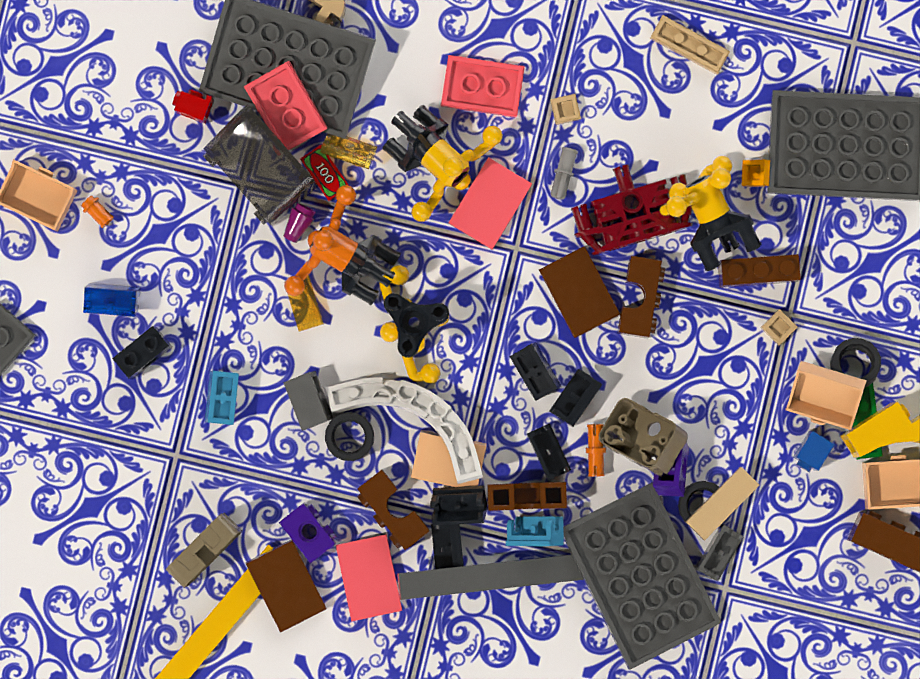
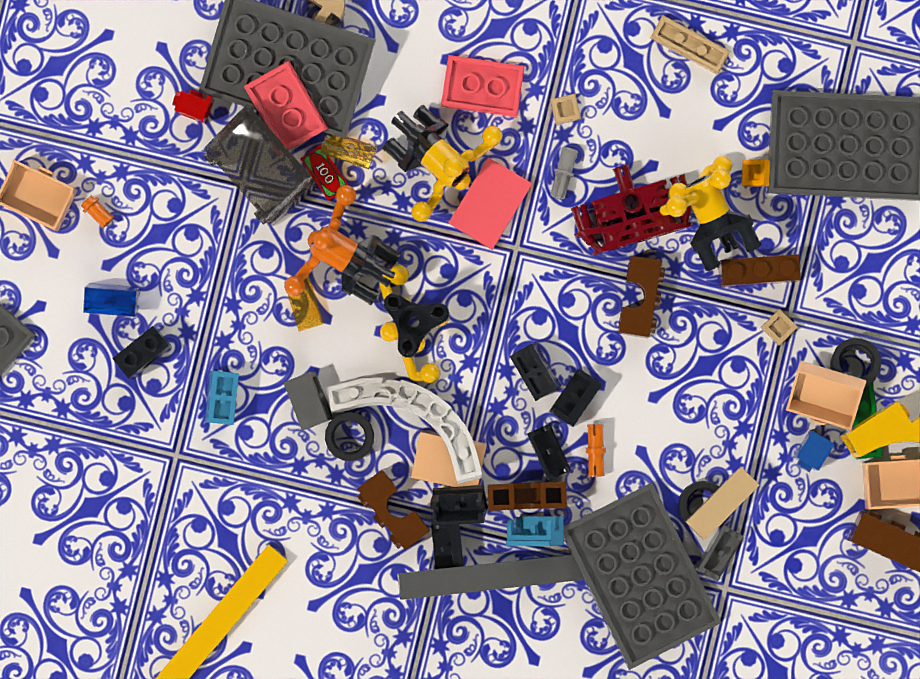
dark tan axle [165,513,243,588] -> none
reddish brown tile [245,539,327,633] -> none
dark purple brick [279,503,337,564] -> none
magenta cone [283,203,316,243] -> none
coral tile [336,534,402,622] -> none
reddish brown tile [539,246,620,338] -> none
dark tan axle [599,398,688,476] -> none
dark purple brick [653,442,689,497] -> none

